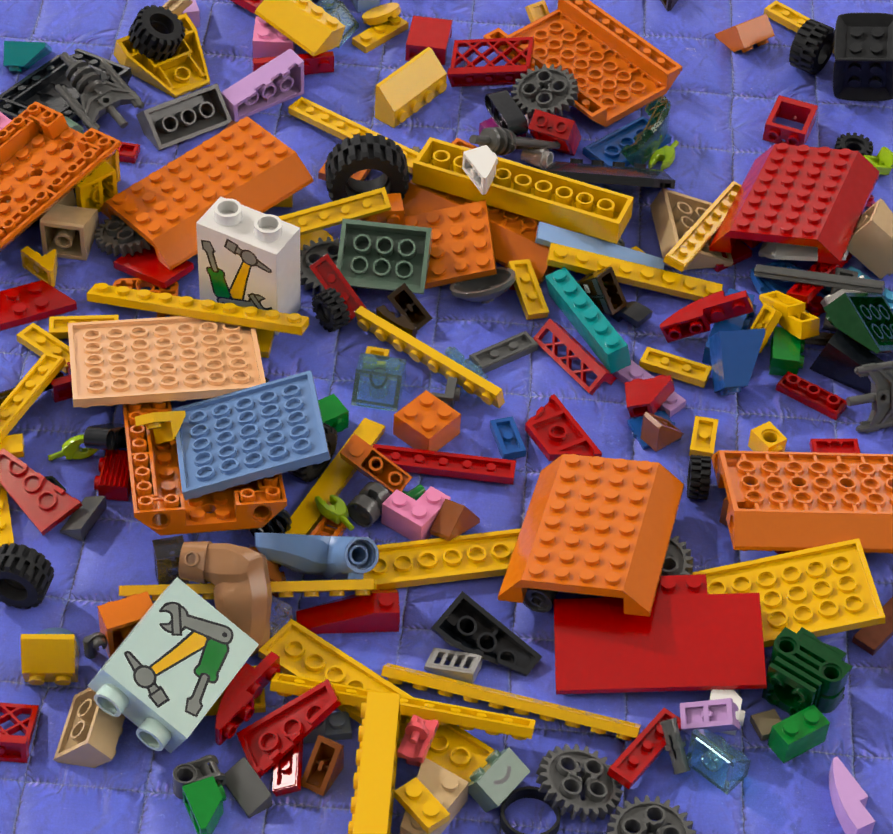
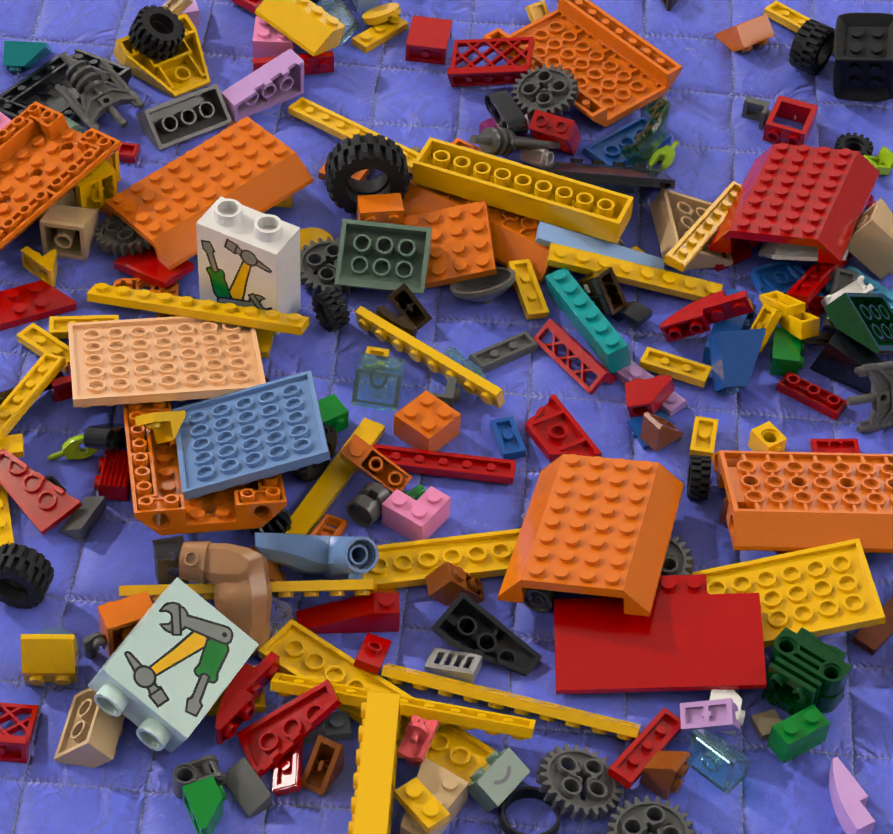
yellow plate [278,187,391,235] -> none
red plate [309,253,367,322] -> none
lime hand [315,495,354,531] -> none
yellow slope [375,47,447,128] -> none
dark orange slope [430,499,480,541] -> none
white slope [462,145,498,195] -> none
dark grey pin [660,718,691,774] -> none
dark grey axle [754,264,885,294] -> none
none -> red plate [353,633,392,675]
none -> dark orange slope [425,561,485,606]
none -> dark orange slope [639,751,690,800]
none -> dark grey bracket [742,96,771,129]

